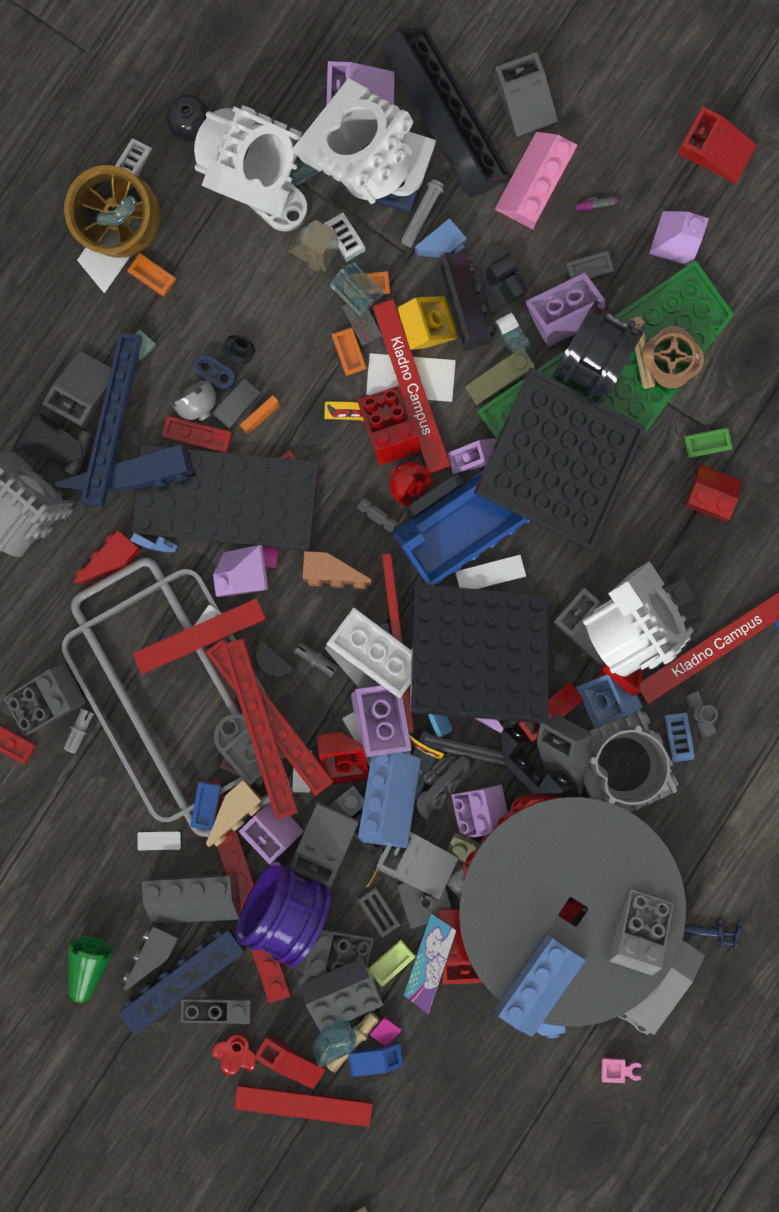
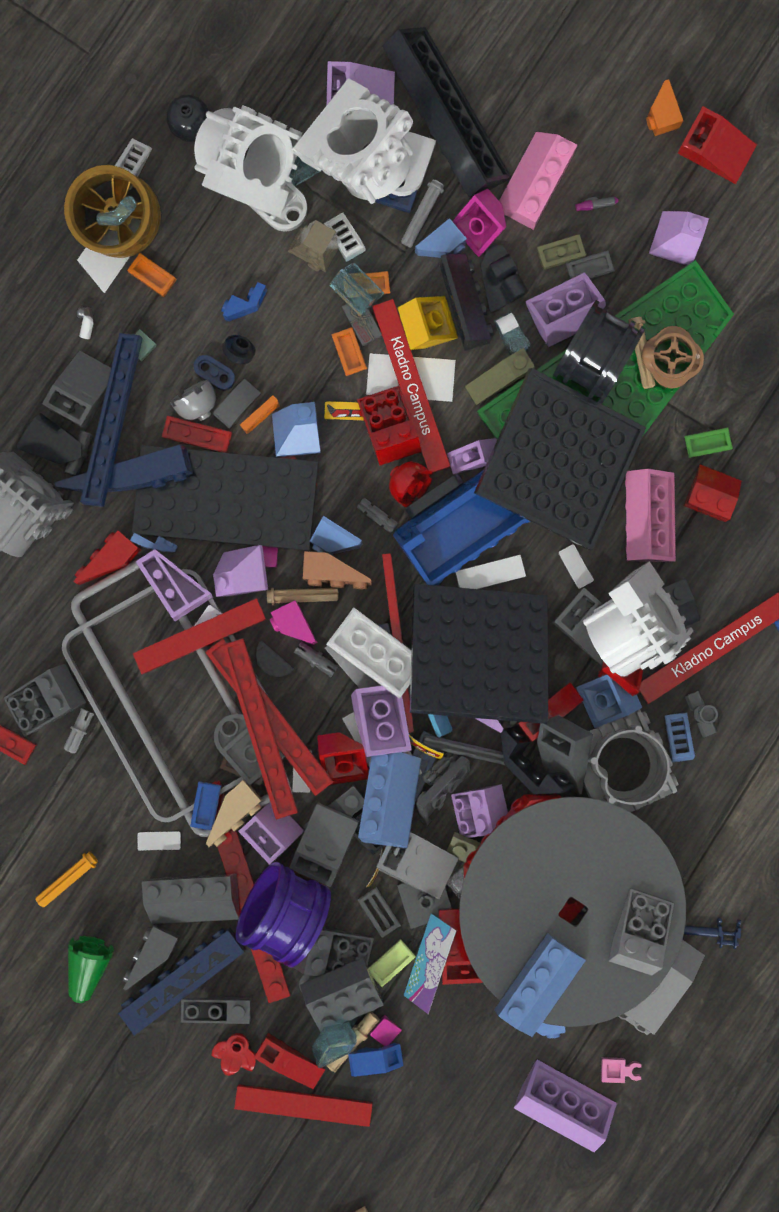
dark grey slope [494,52,558,137] -> none
none -> light orange axle [35,852,98,907]
none -> white arm [77,306,93,339]
none -> lavender wedge [136,549,213,621]
none -> blue slope [222,282,267,321]
none -> tan axle [267,588,338,606]
none -> dark pink slope [269,600,317,645]
none -> medium blue slope [272,402,321,458]
none -> medium blue slope [310,516,363,555]
none -> dark pink slope [452,189,506,257]
none -> lavender slope [514,1060,617,1152]
none -> olive plate [536,234,586,270]
none -> white sticker [559,544,594,588]
none -> bright pink slope [625,469,676,562]
none -> orange slope [646,79,683,136]

